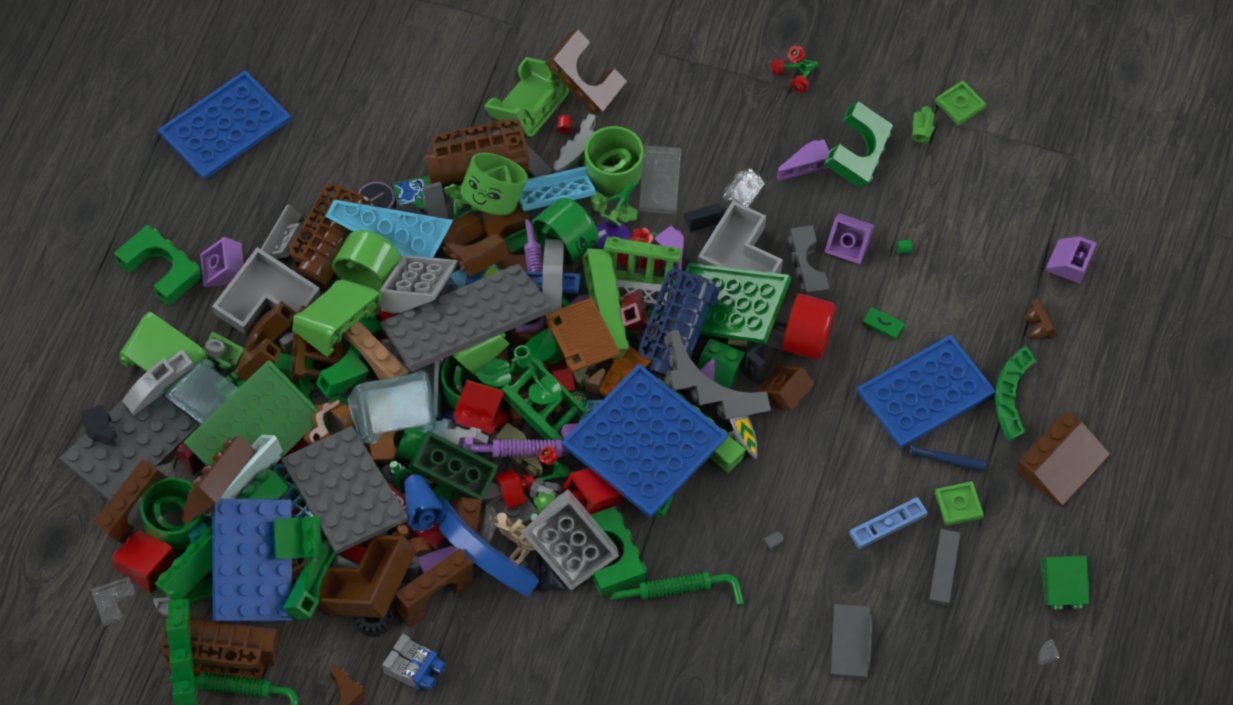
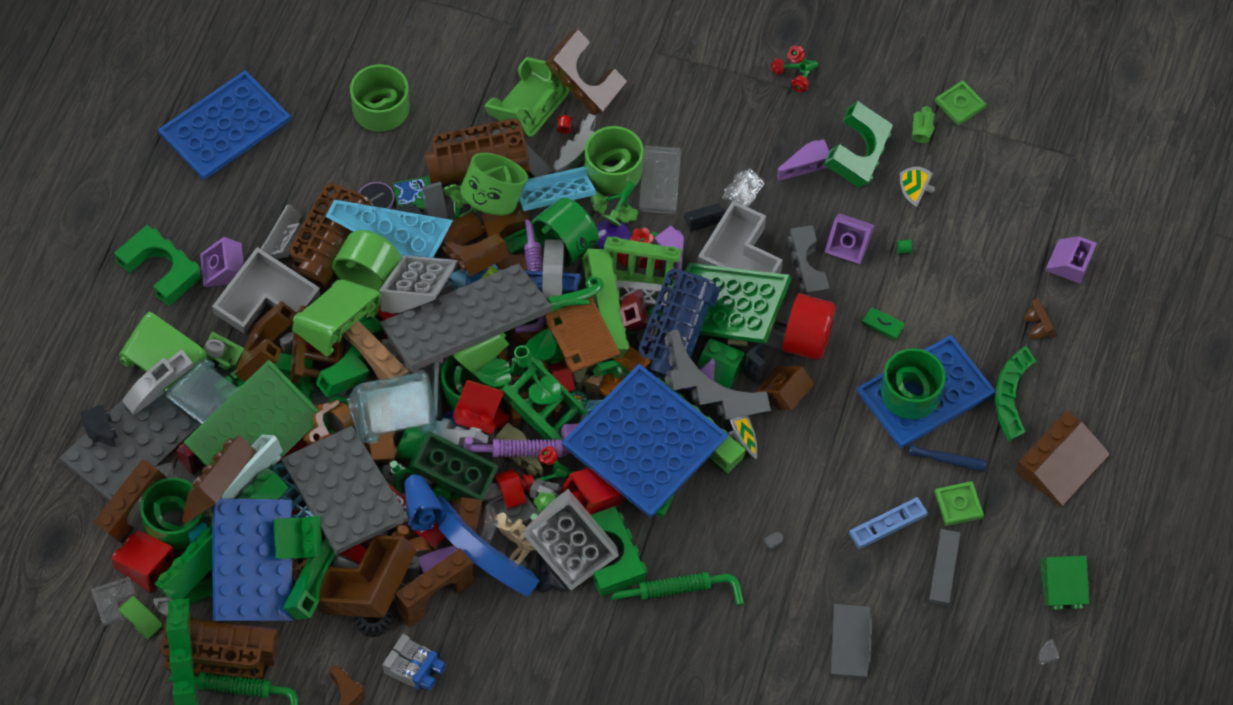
none -> bright green slope [118,596,163,640]
none -> bright green piece [350,64,410,132]
none -> green plant [546,277,603,312]
none -> green slope [593,361,630,380]
none -> green piece [881,348,946,419]
none -> shield [900,167,935,207]

